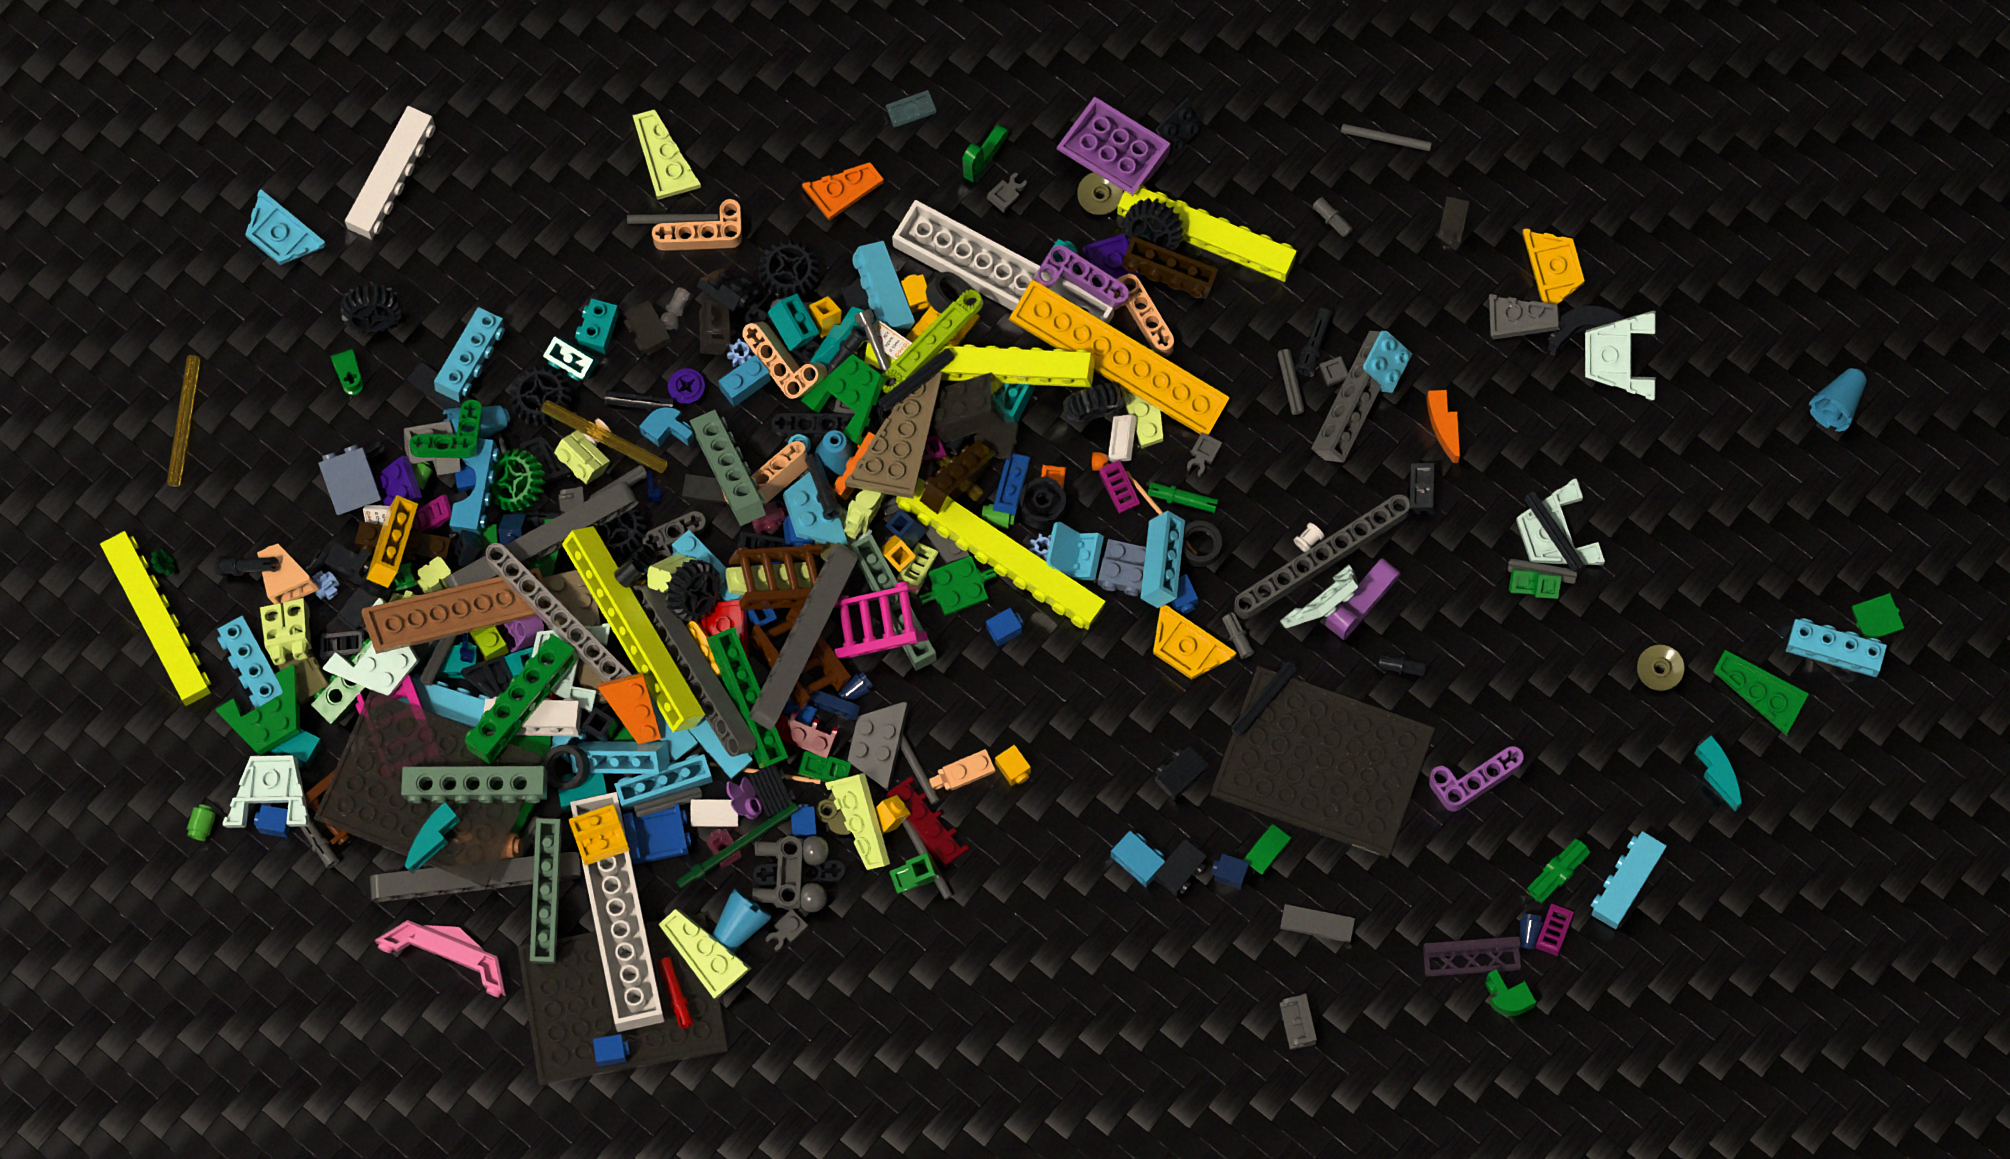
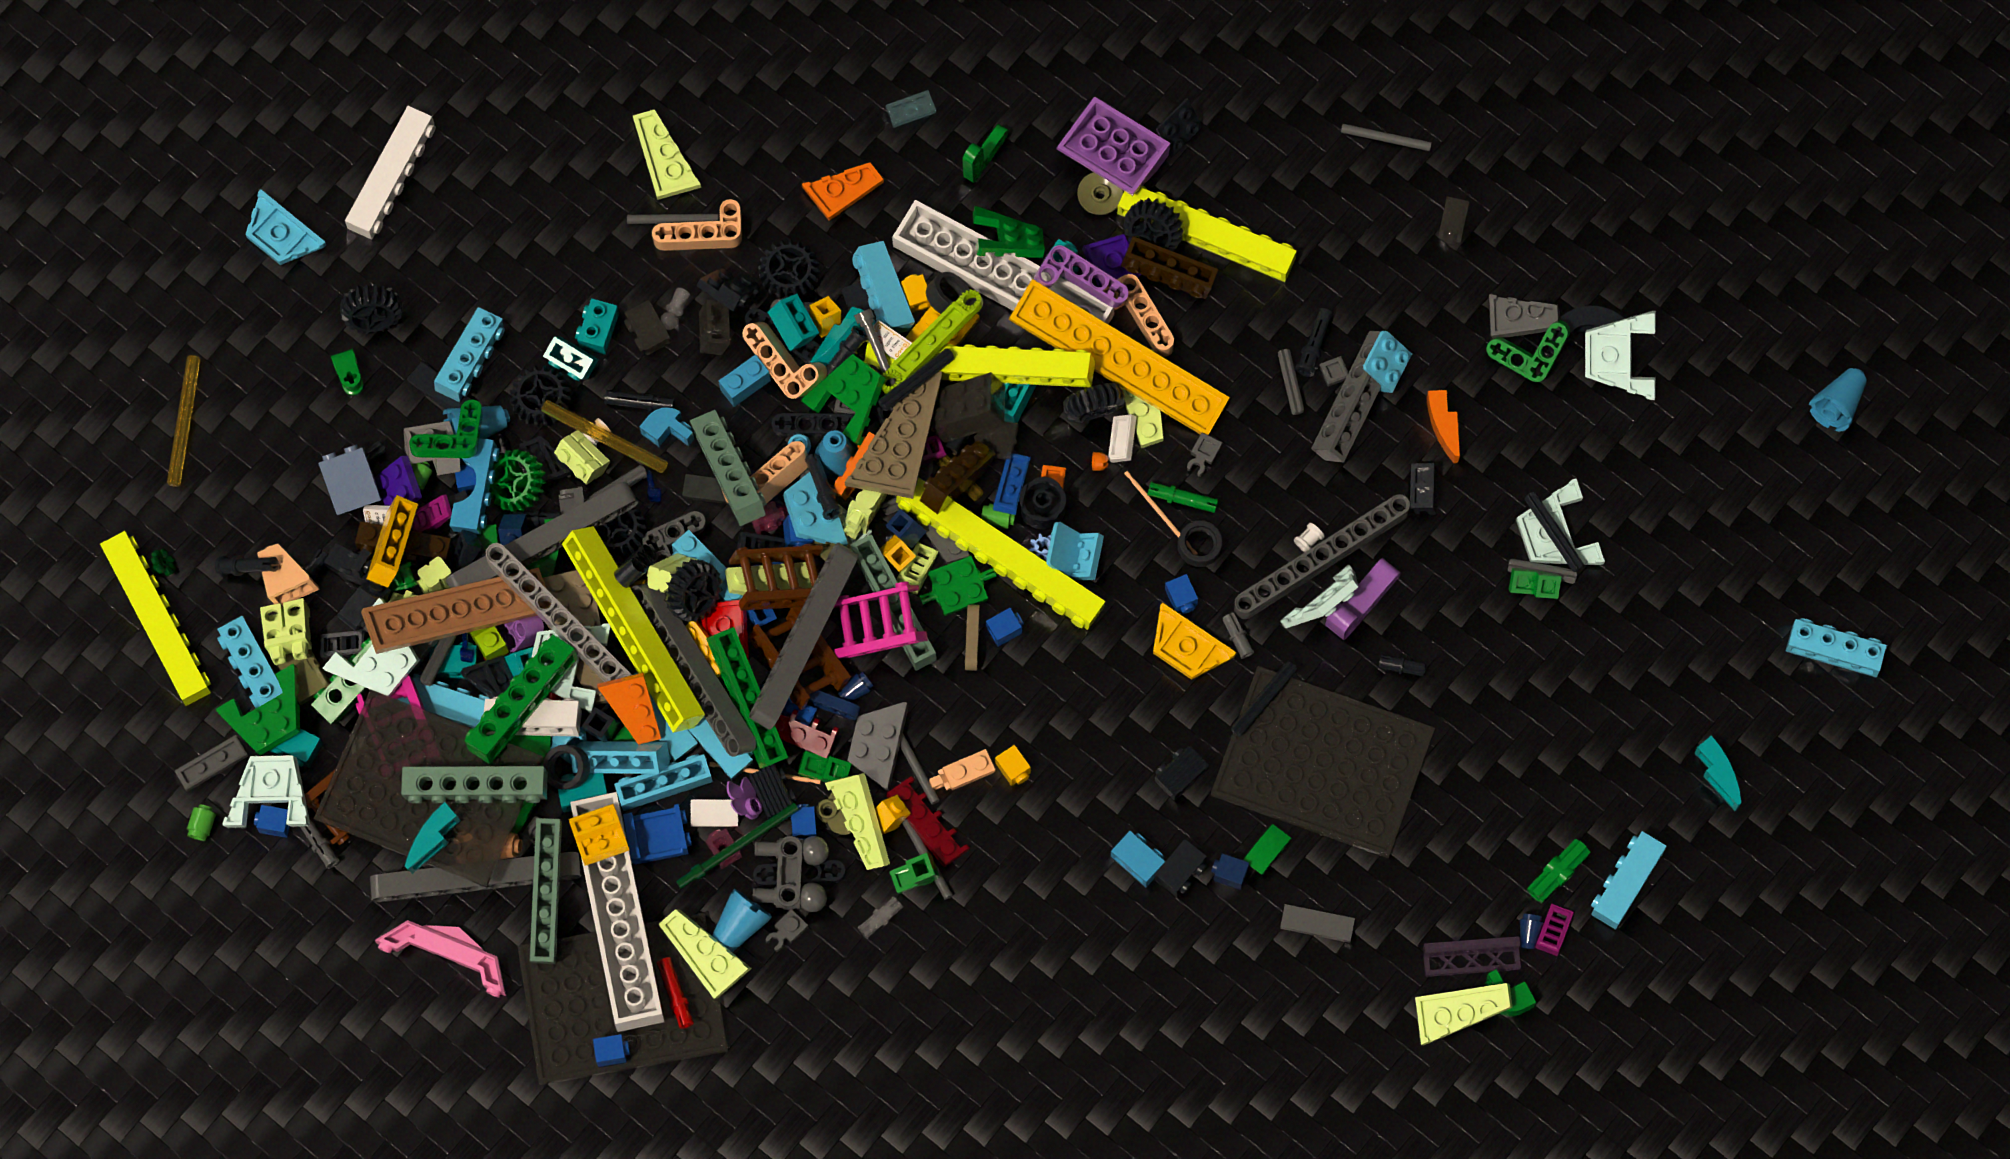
light blue gear [312,570,340,600] -> none
dark grey axle [634,786,702,817] -> none
dark purple gear [668,369,705,405] -> none
light blue gear [727,339,755,367] -> none
dark grey plate [987,173,1027,213] -> none
sand blue plate [1098,539,1146,596] -> none
magenta slope [1099,460,1140,514] -> none
medium azure brick [1141,511,1185,608] -> none
dark grey hinge [1280,994,1317,1050] -> none
dark grey axle [1312,197,1352,237] -> none
medium lavender beam [1429,747,1523,811] -> none
yellow wing [1522,229,1585,305] -> none
olive dish [1637,645,1684,691] -> none
green wing [1714,650,1809,736] -> none
green piece [1851,593,1904,640] -> none
none -> dark grey tile [175,735,248,792]
none -> clear pin [858,896,903,938]
none -> dark tan beam [965,605,980,671]
none -> green wing [973,206,1045,258]
none -> yellowish green wing [1415,983,1513,1045]
none -> green beam [1486,320,1570,382]

